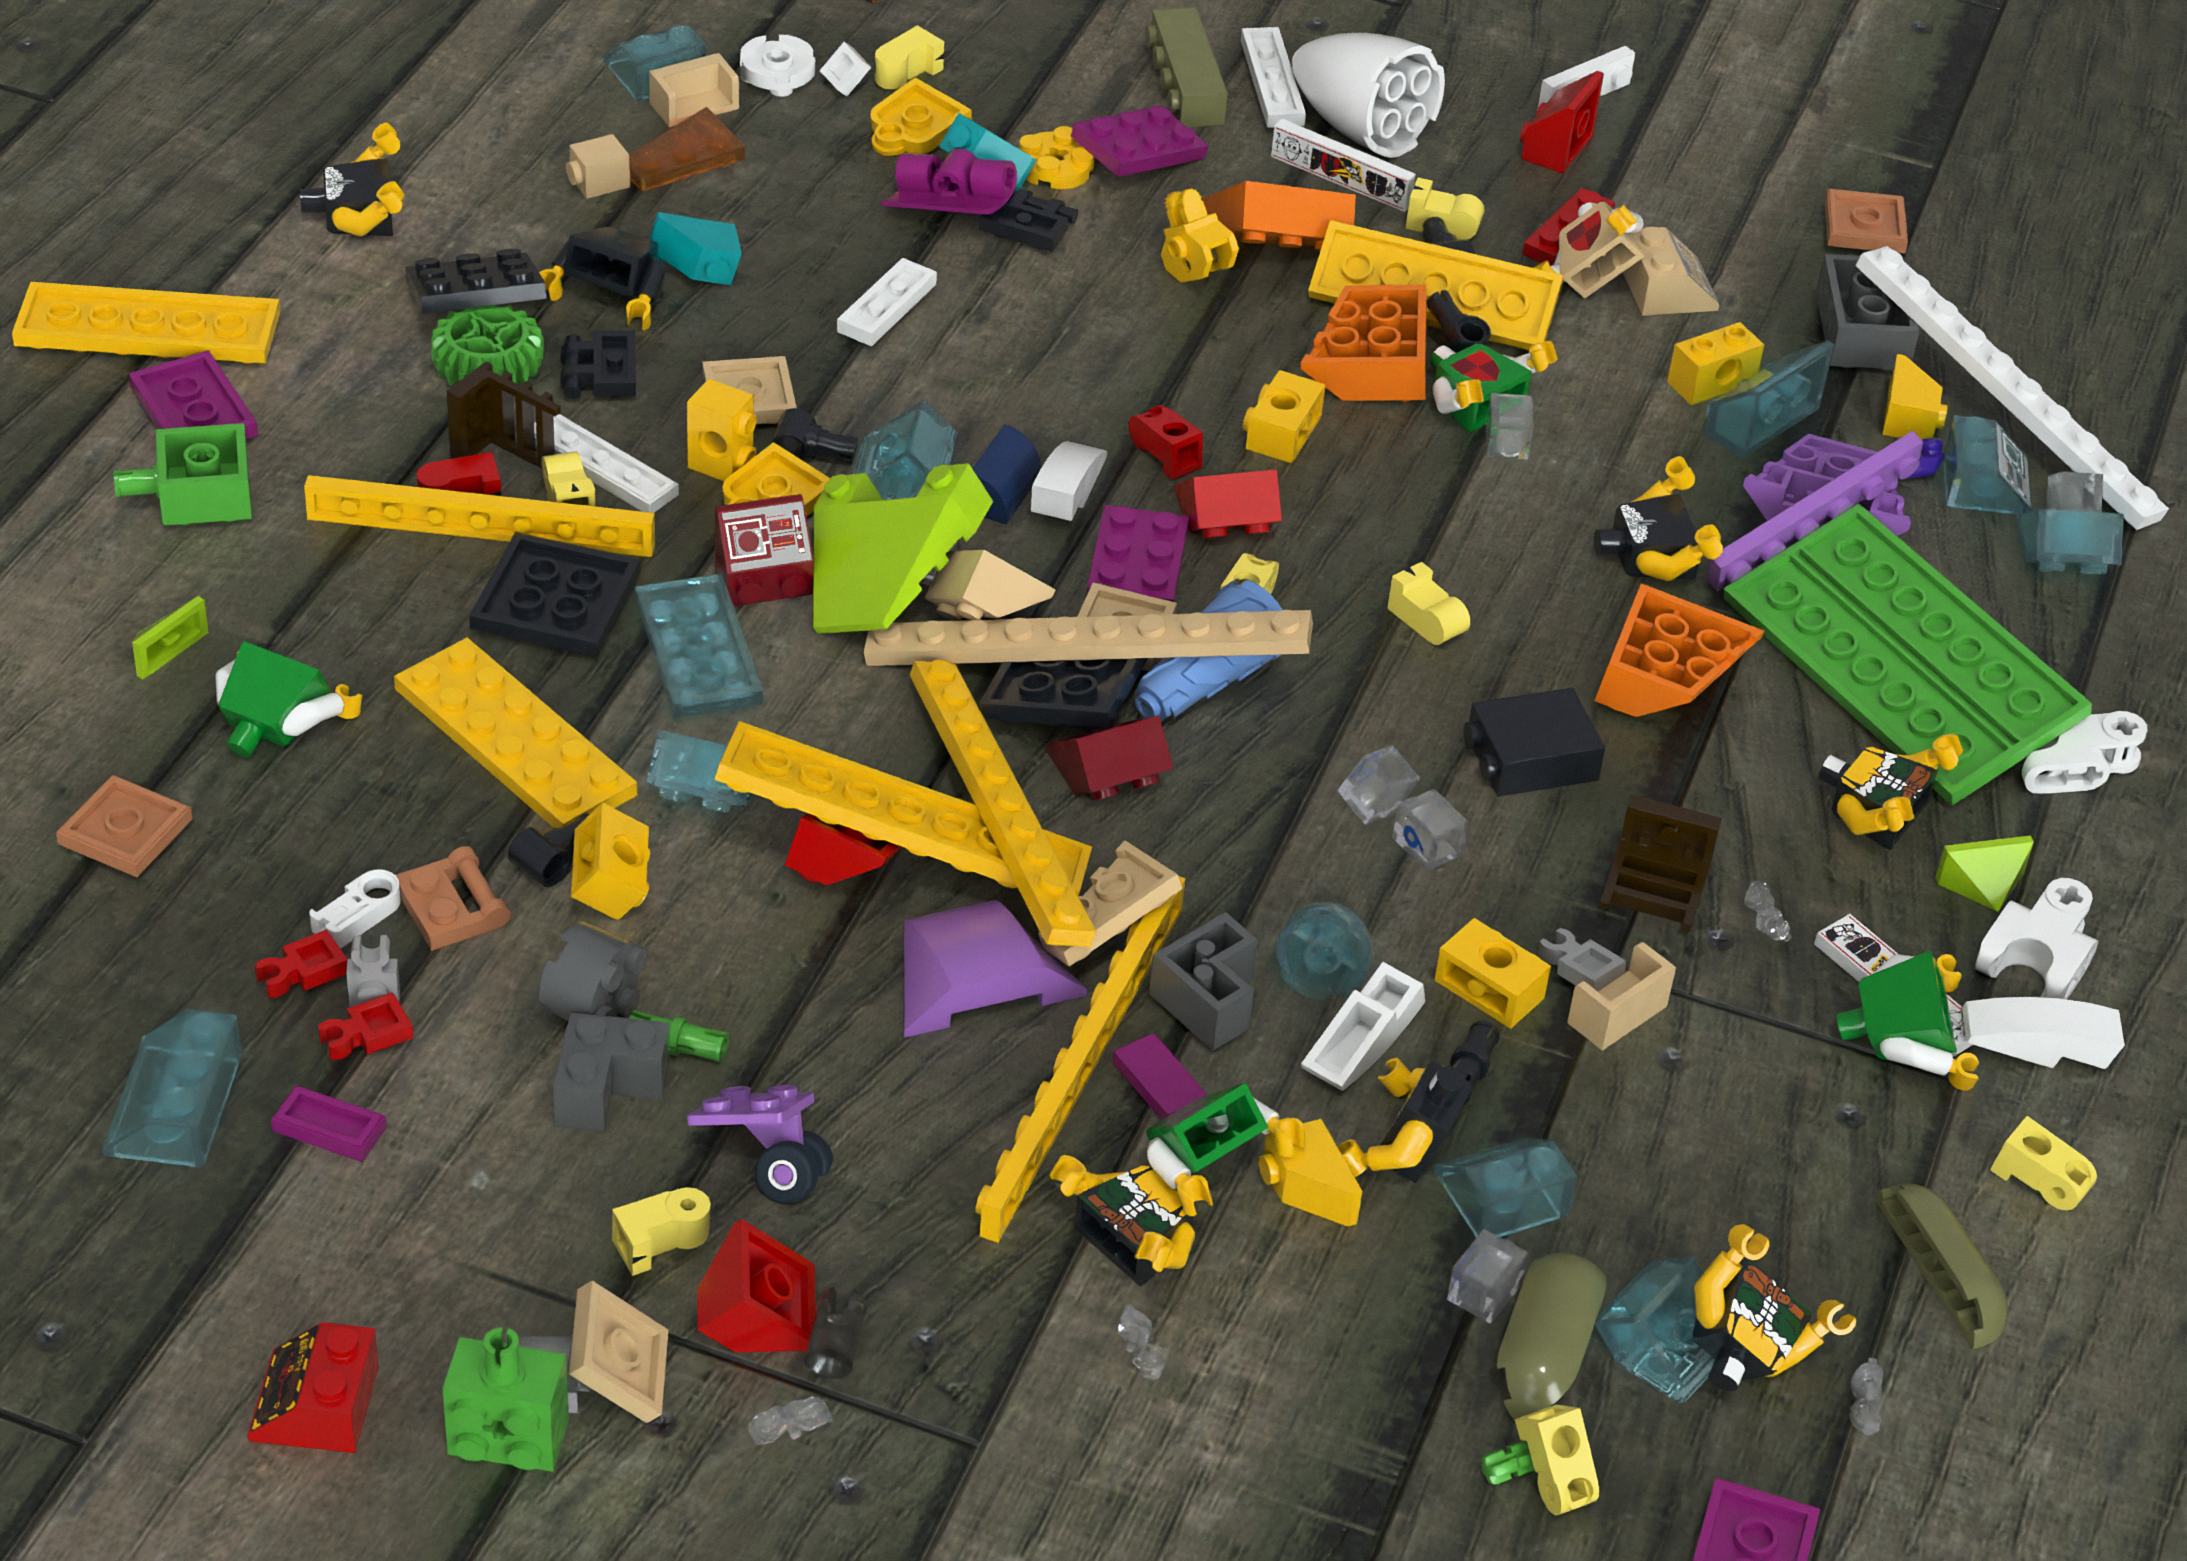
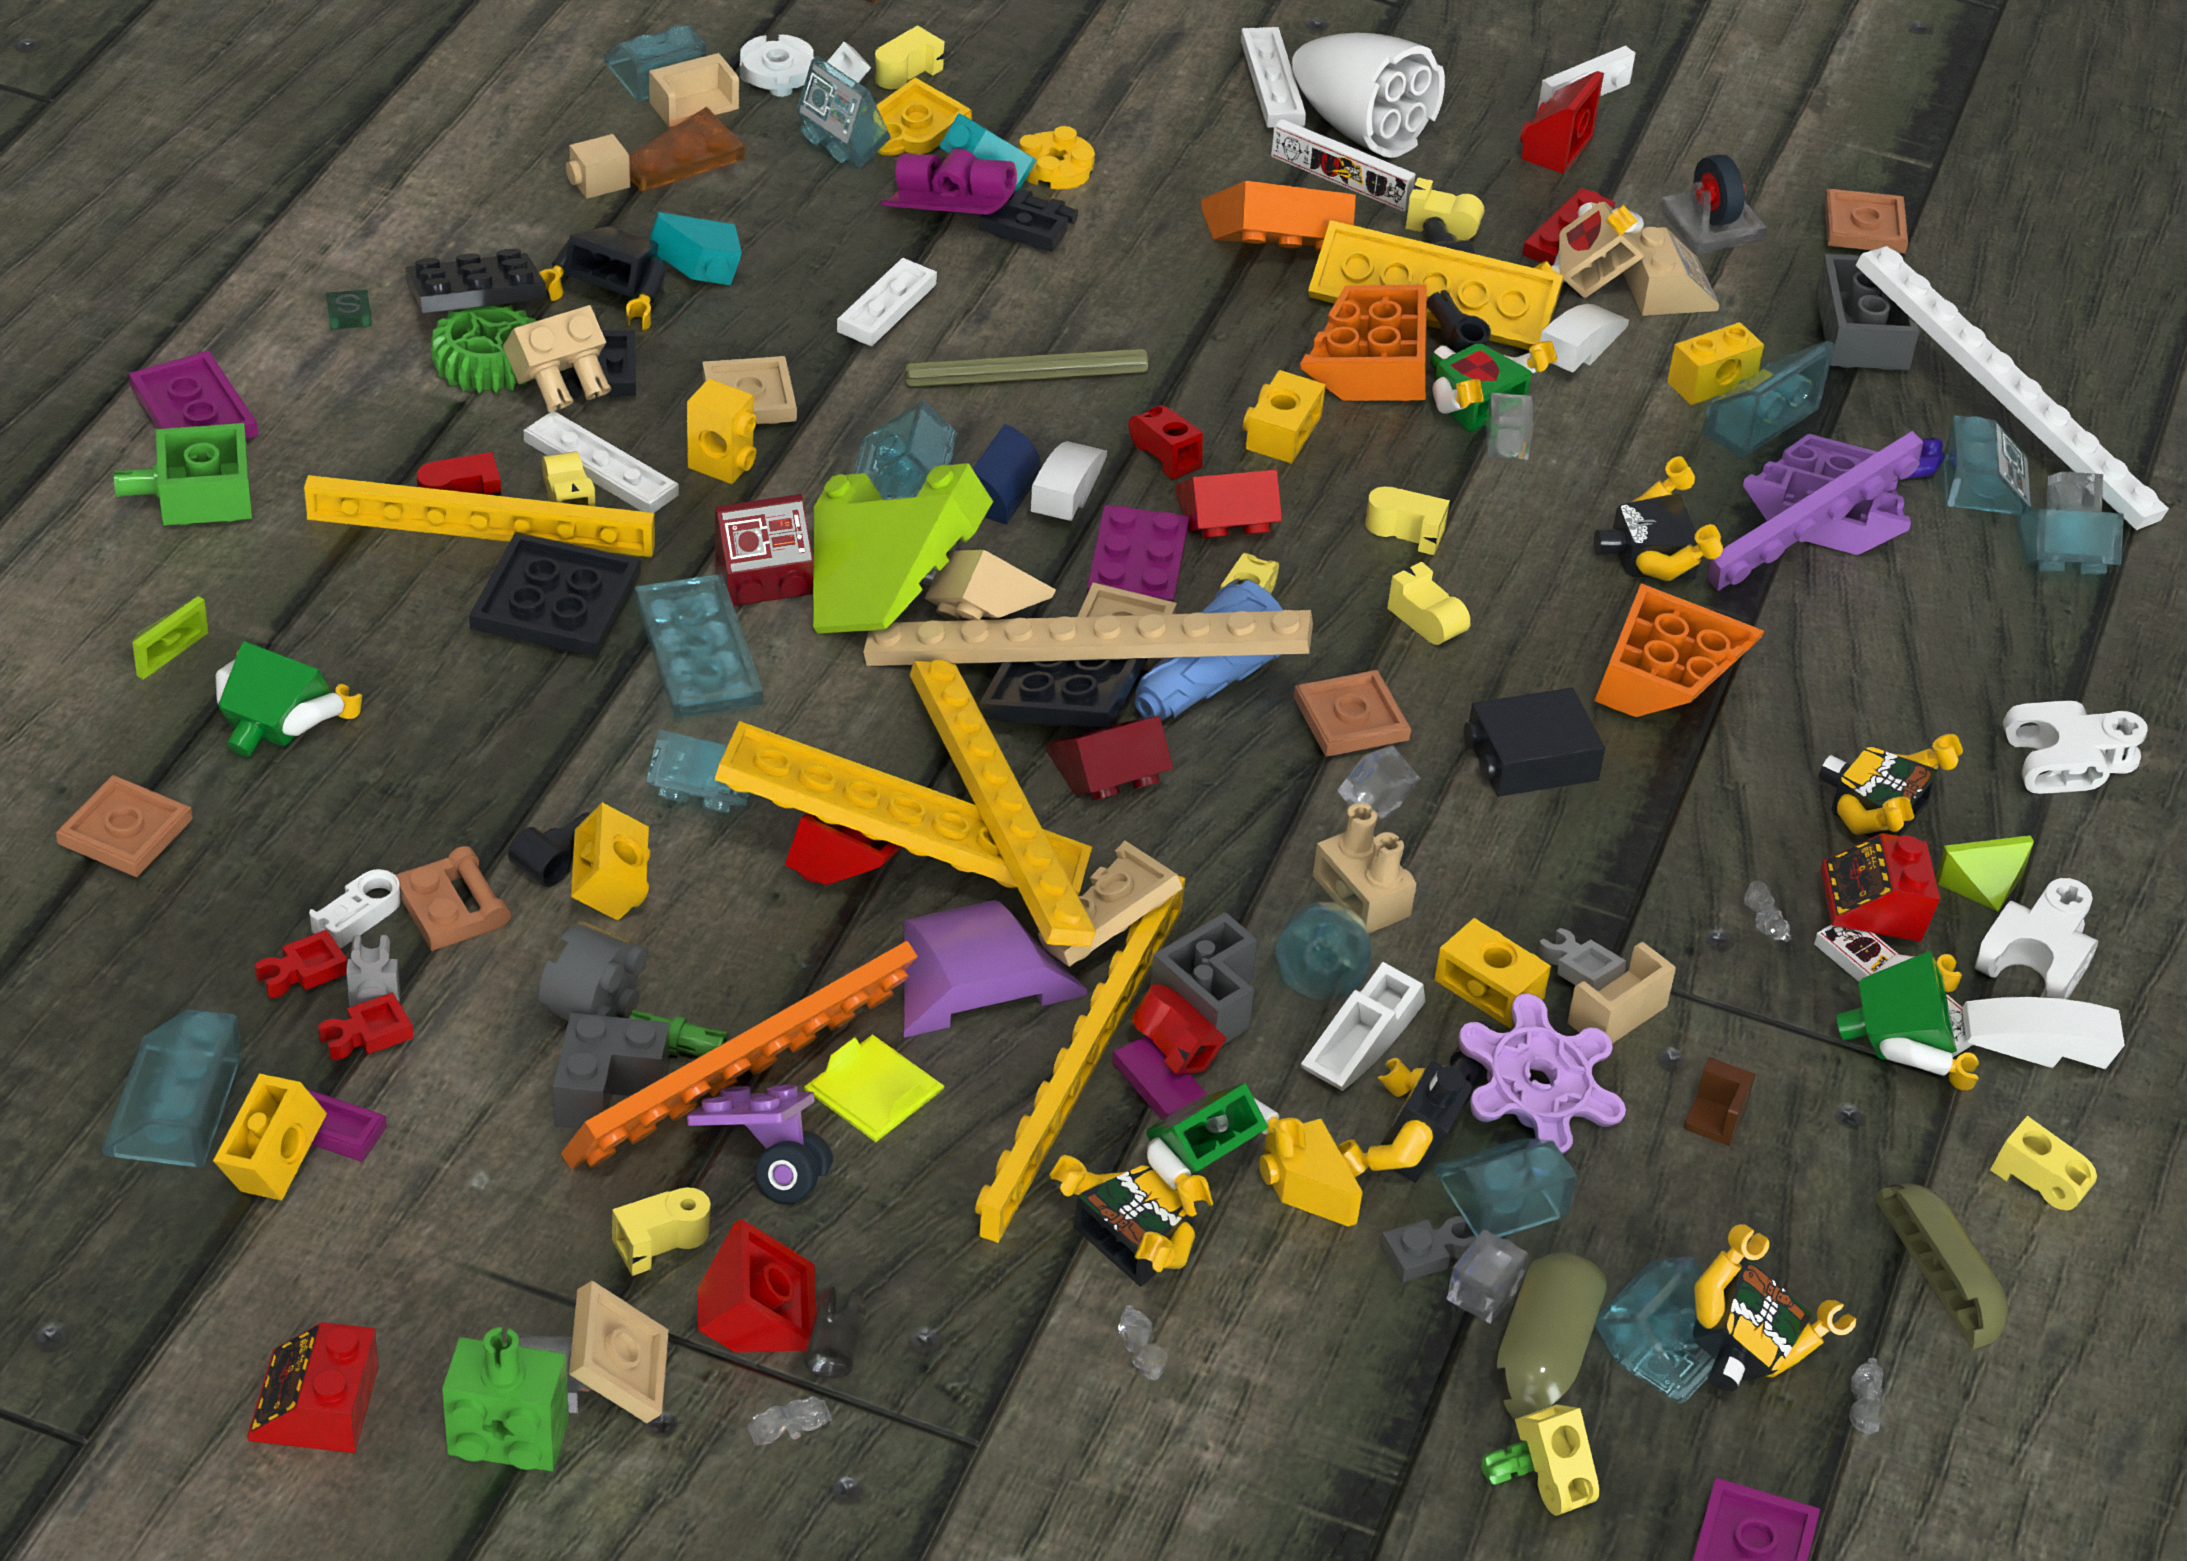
yellow plate [12,282,280,364] -> none
torso [300,123,404,237] -> none
yellow plate [394,637,637,829] -> none
dark brown plate [446,361,561,469] -> none
yellow plate [722,442,831,517] -> none
black pin [770,408,858,464] -> none
magenta plate [1071,106,1209,177] -> none
olive brick [1145,7,1228,127] -> none
yellow hinge [1161,188,1239,283] -> none
clear brick [1393,789,1468,871] -> none
dark brown plate [1599,794,1722,932] -> none
bright green plate [1723,503,2092,806] -> none
yellow slope [1882,354,1948,440] -> none
none -> yellow brick [213,1074,327,1201]
none -> clear green tile [326,289,372,330]
none -> tan brick [503,305,612,412]
none -> orange plate [561,941,918,1169]
none -> clear light blue slope [796,56,891,169]
none -> neon yellow piece [804,1034,944,1142]
none -> olive axle [905,349,1149,388]
none -> red leg [1131,984,1227,1074]
none -> nougat plate [1293,670,1411,757]
none -> tan brick [1313,803,1416,935]
none -> light yellow leg [1365,486,1450,555]
none -> dark grey plate [1380,1216,1478,1283]
none -> lavender plate [1458,994,1626,1157]
none -> white slope [1540,304,1629,373]
none -> clear plate [1659,155,1767,254]
none -> reddish brown panel [1684,1057,1756,1146]
none -> red slope [1820,833,1940,942]

